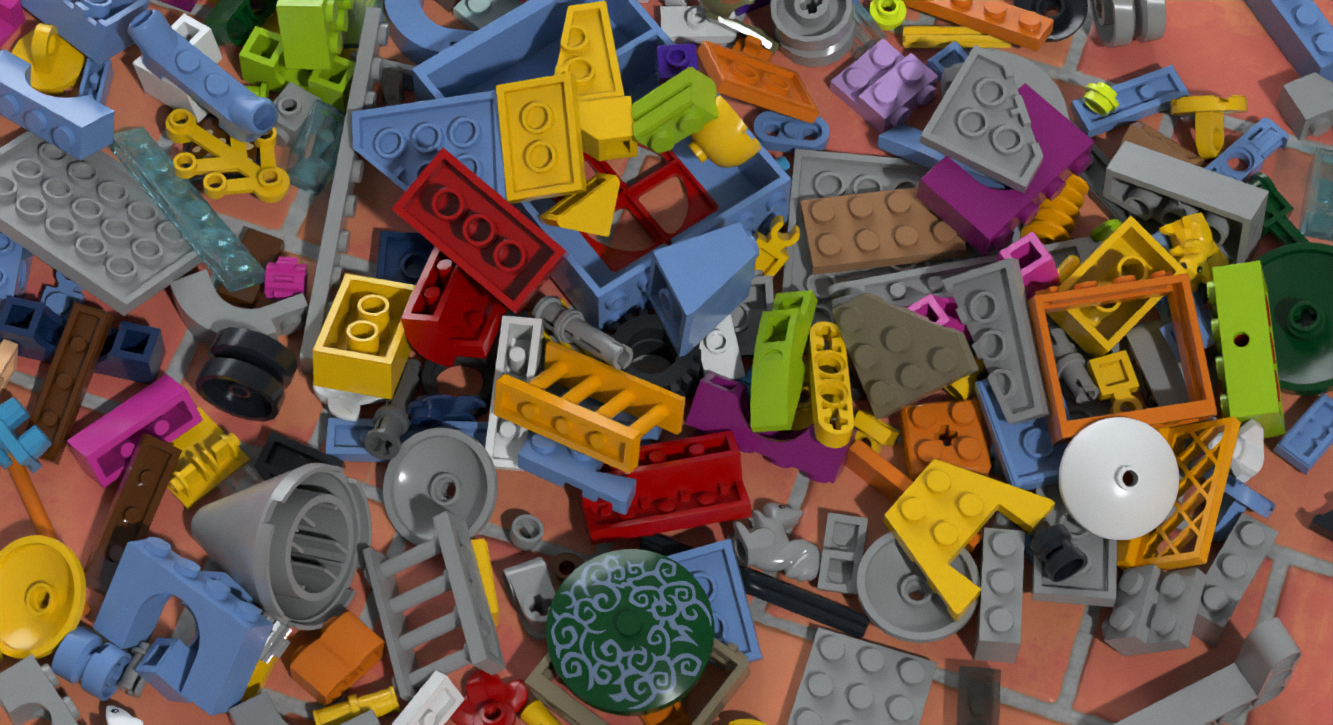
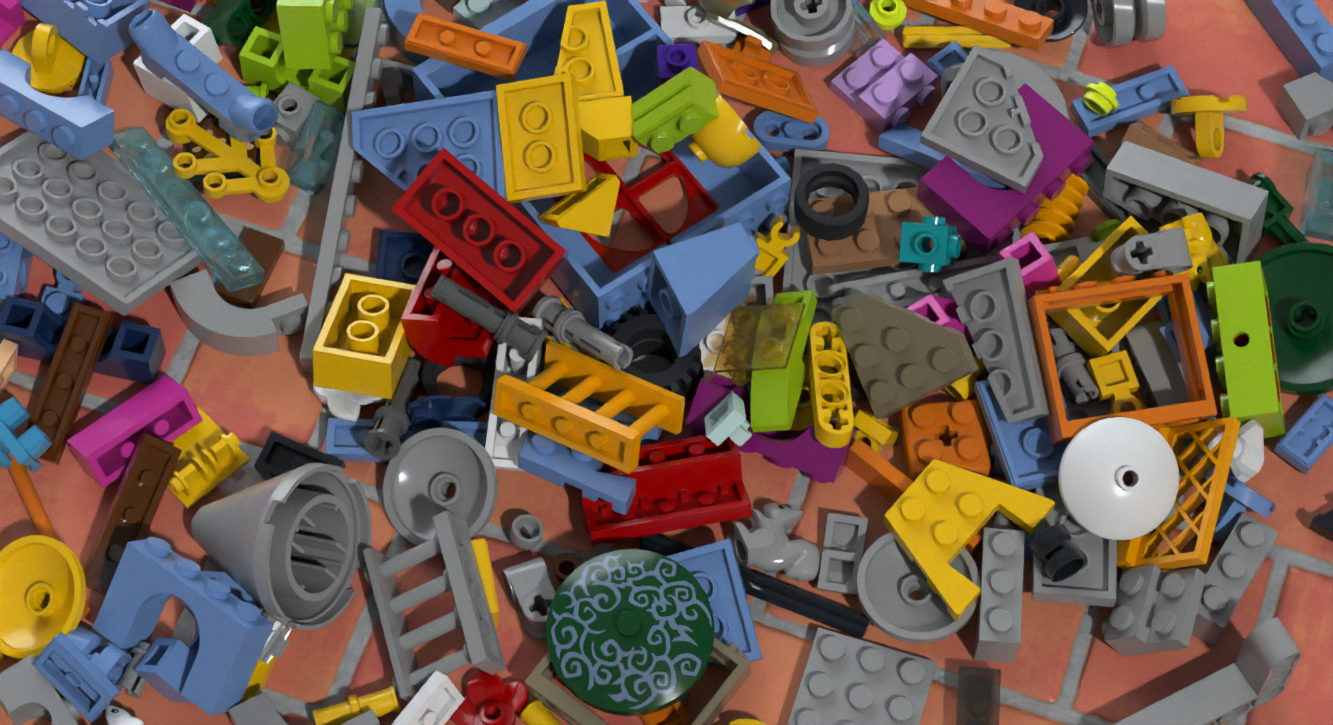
black wheel [195,327,298,422] -> none
dark pink gear [265,257,308,303] -> none
orange brick [290,611,386,707] -> none
medium blue piece [1205,118,1289,183] -> none
none -> medium blue tile [32,632,121,723]
none -> orange tile [404,12,527,82]
none -> dark grey pin [429,274,548,362]
none -> light aqua tile [704,391,752,447]
none -> clear yellow hinge [713,302,805,386]
none -> black tyre [794,163,869,241]
none -> teal brick [899,216,961,273]
none -> light grey piece [1110,227,1193,279]

